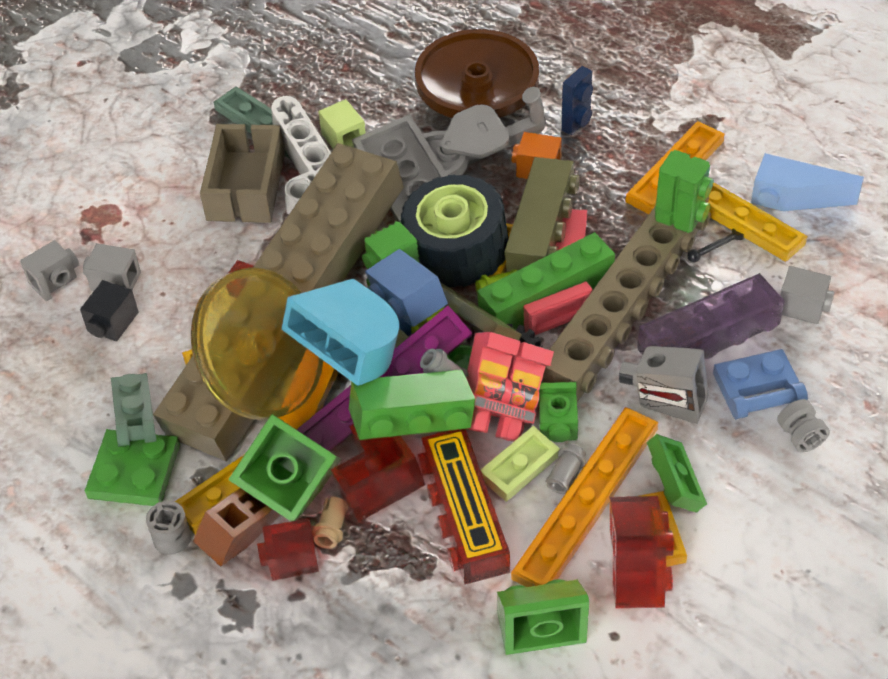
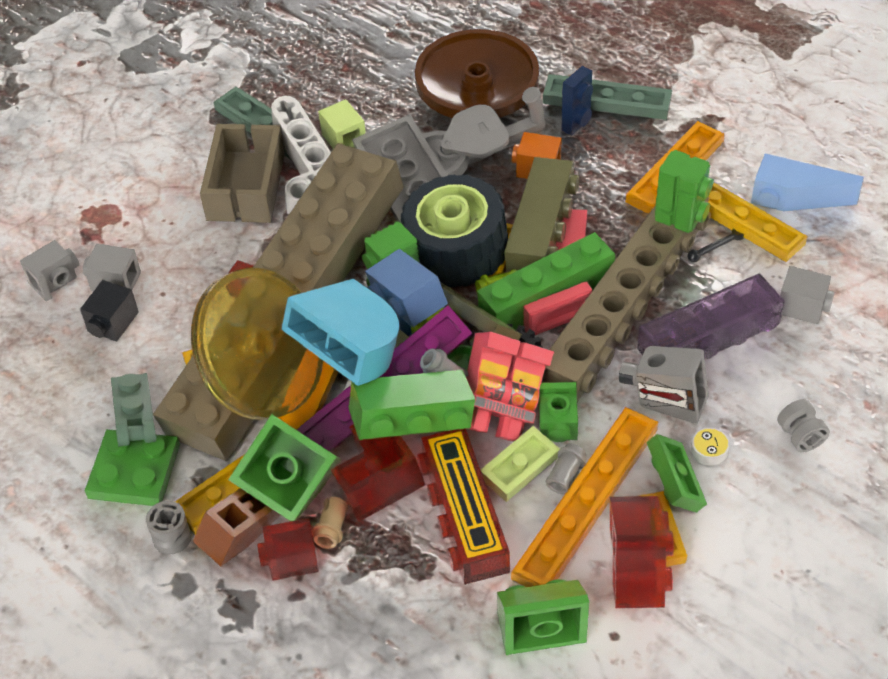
medium blue plate [713,349,808,420] -> none
none -> sand green plate [543,74,672,120]
none -> tile [691,427,730,466]

